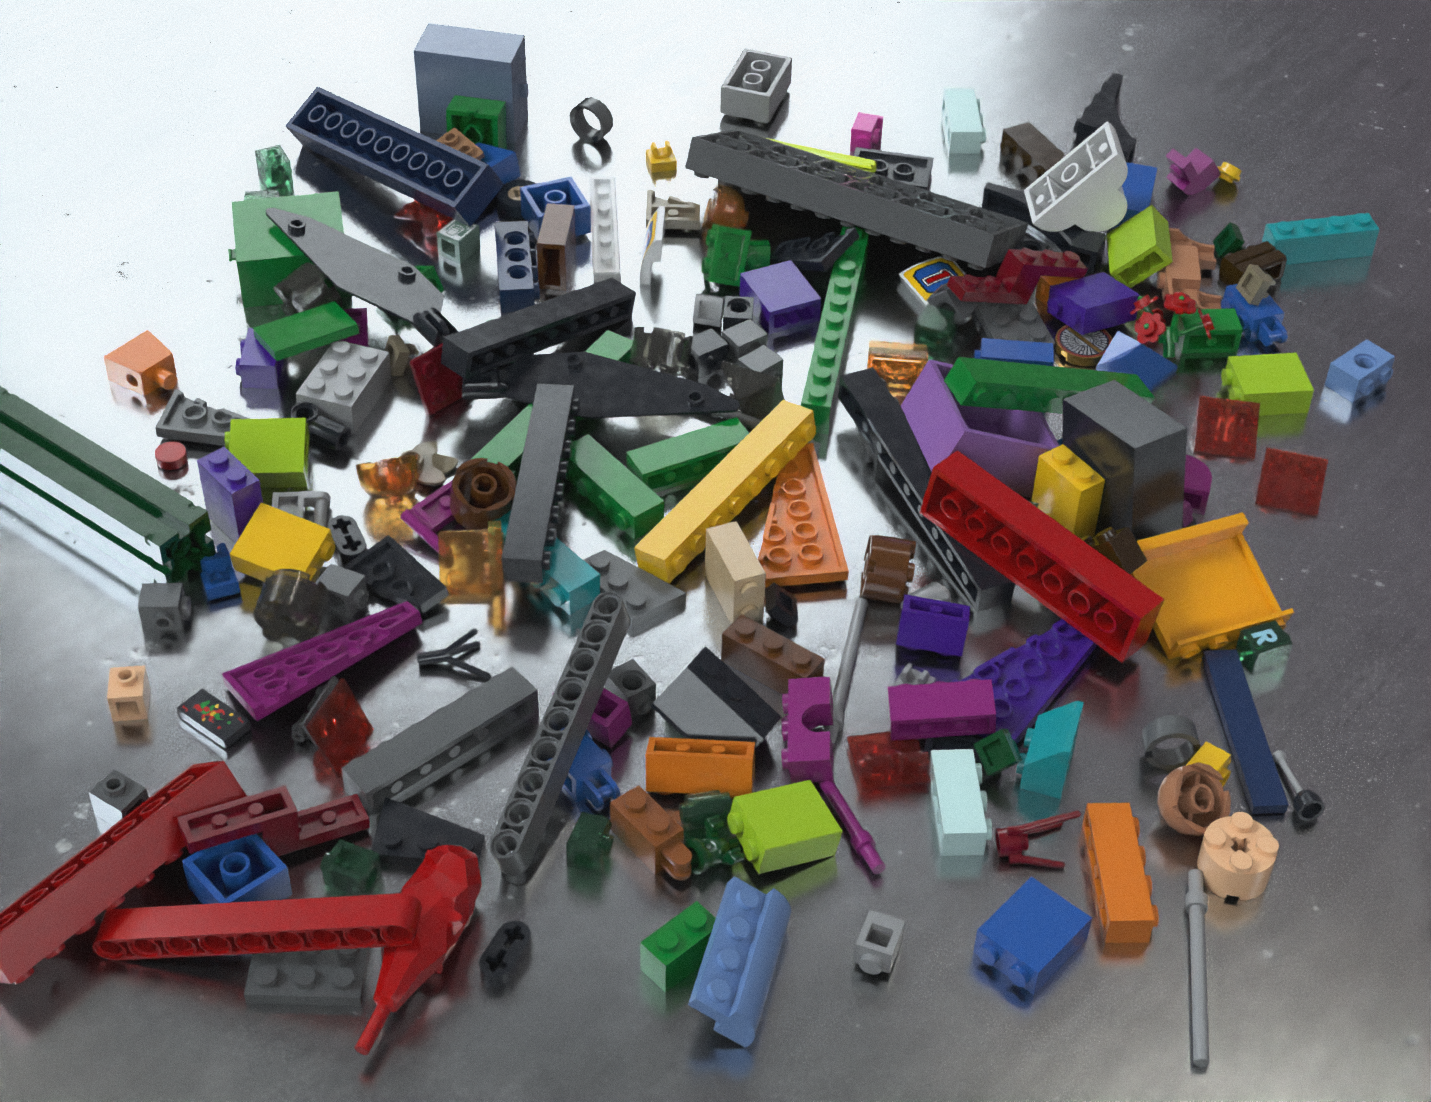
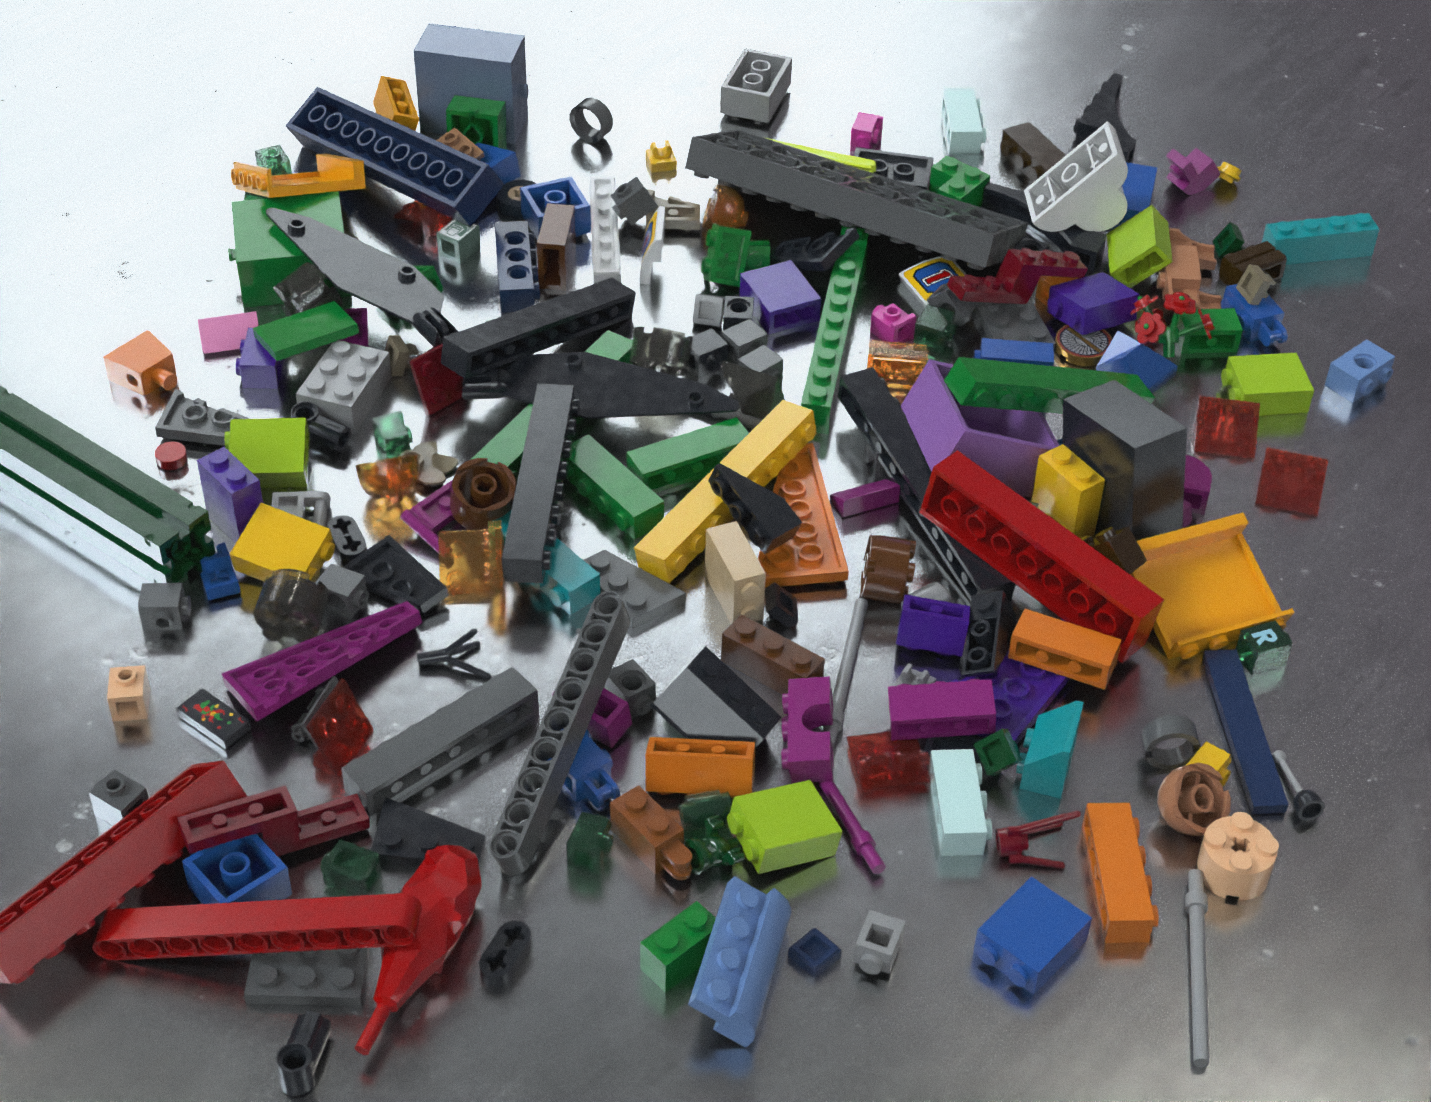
none -> bright pink panel [197,311,259,354]
none -> light orange panel [231,153,366,198]
none -> black piece [276,1010,332,1096]
none -> clear green brick [372,410,413,463]
none -> light orange brick [373,76,419,131]
none -> dark grey brick [611,176,658,225]
none -> black slope [708,463,802,555]
none -> dark blue tile [788,927,842,979]
none -> magenta slope [830,479,900,517]
none -> dark pink brick [870,303,916,349]
none -> green brick [929,155,991,207]
none -> black slope [962,591,1016,678]
none -> orange brick [1008,608,1122,690]

